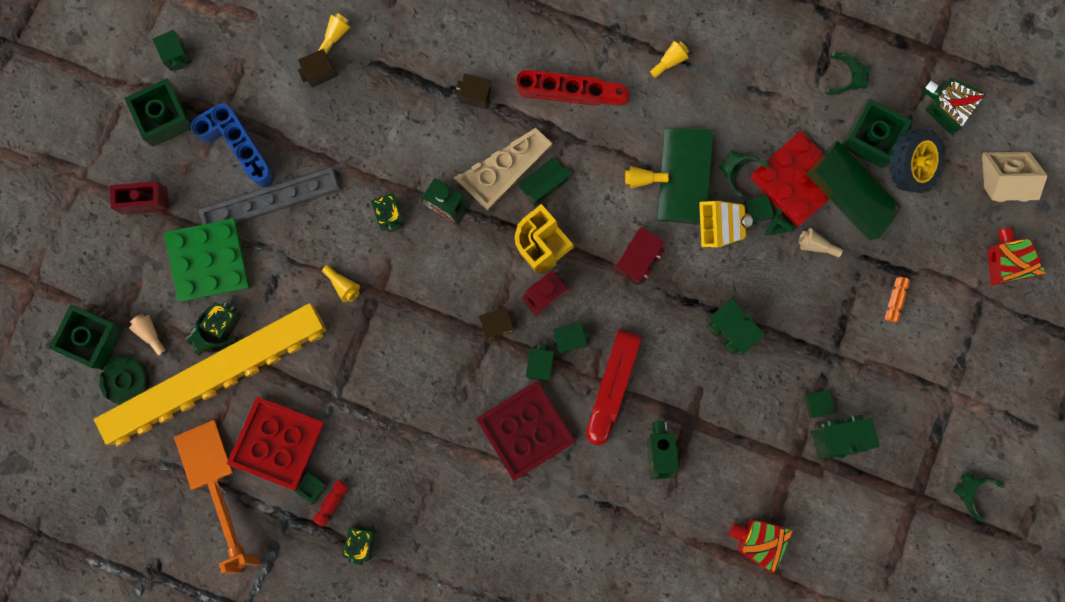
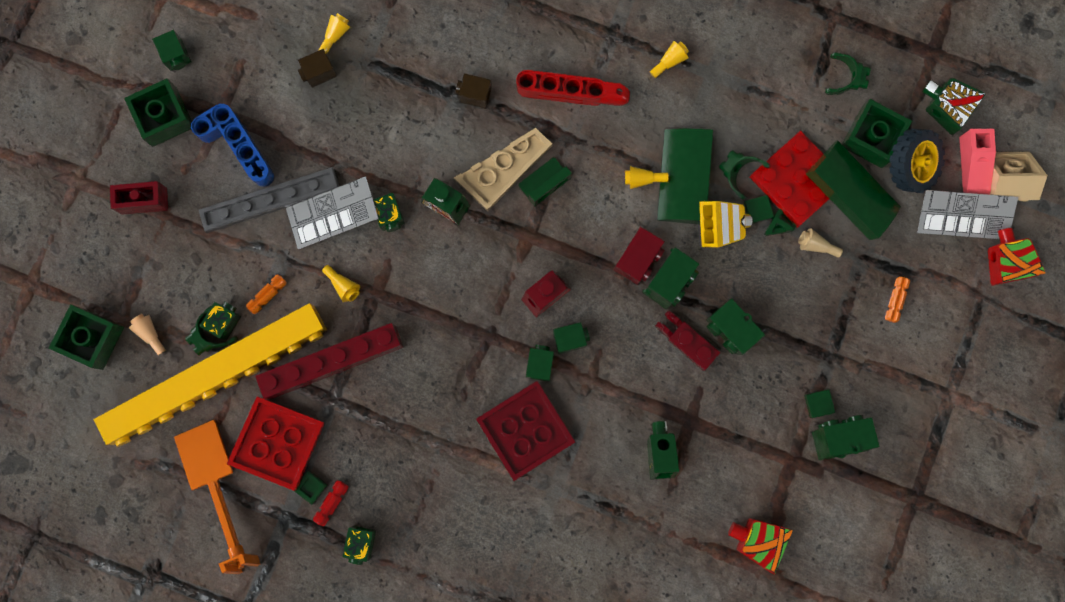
dark green tile [99,357,149,405] -> none
green plate [164,218,250,302] -> none
dark brown brick [479,307,517,341] -> none
yellow brick [515,204,574,274] -> none
red piece [586,328,642,445] -> none
dark green helmet [954,472,1004,522] -> none
none -> orange axle [246,274,287,314]
none -> dark red brick [255,323,404,400]
none -> light grey sticker [286,176,378,249]
none -> dark green brick [642,247,699,309]
none -> dark red hinge [655,311,720,371]
none -> light grey sticker [917,190,1018,239]
none -> coral slope [959,129,996,195]

